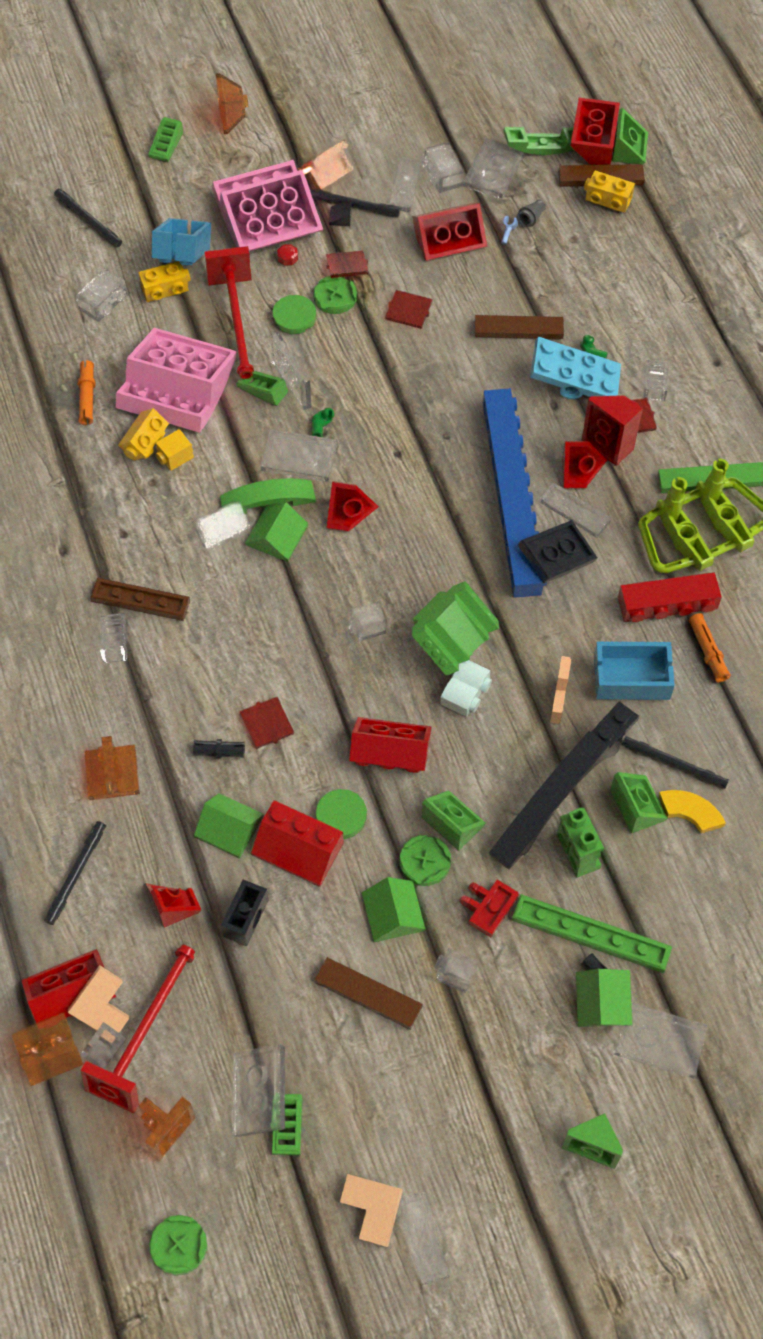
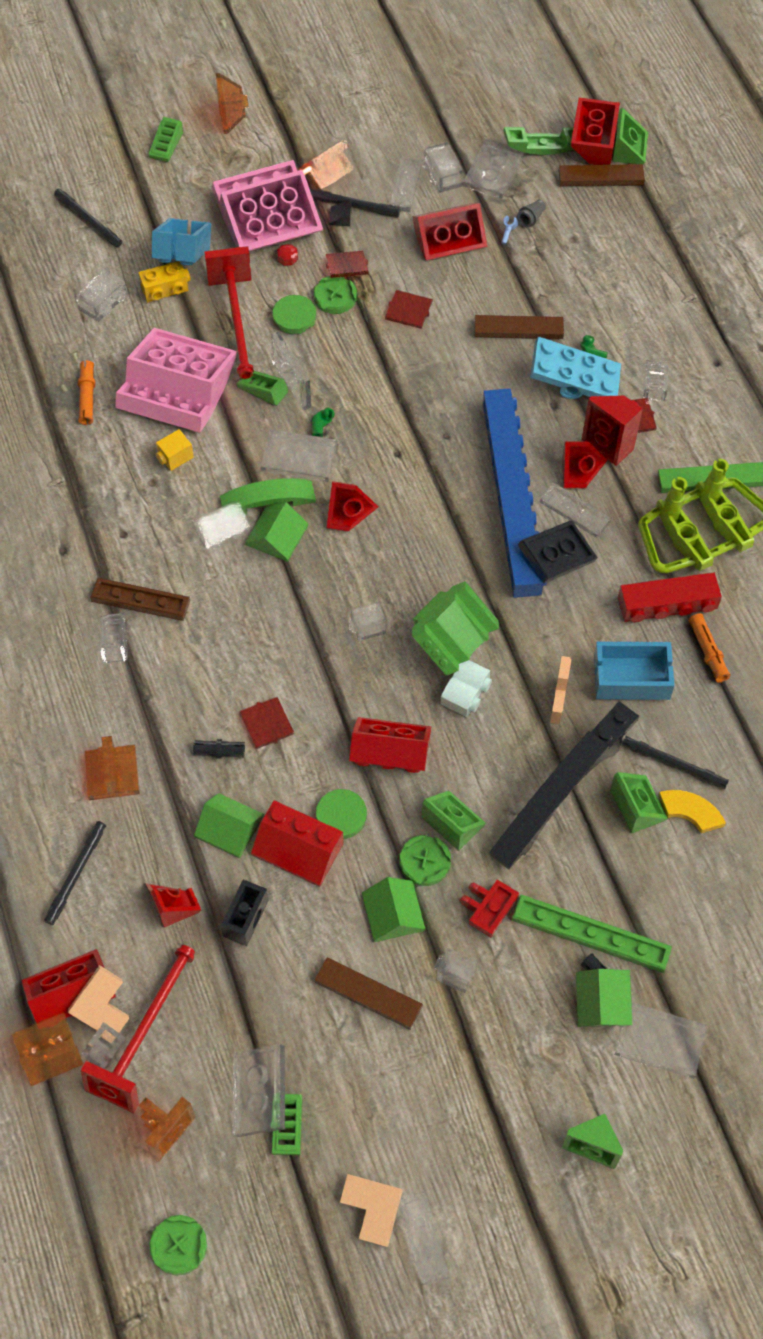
yellow brick [118,408,169,461] -> none
bright green hips [556,807,604,878] -> none
yellow brick [584,171,635,213] -> none

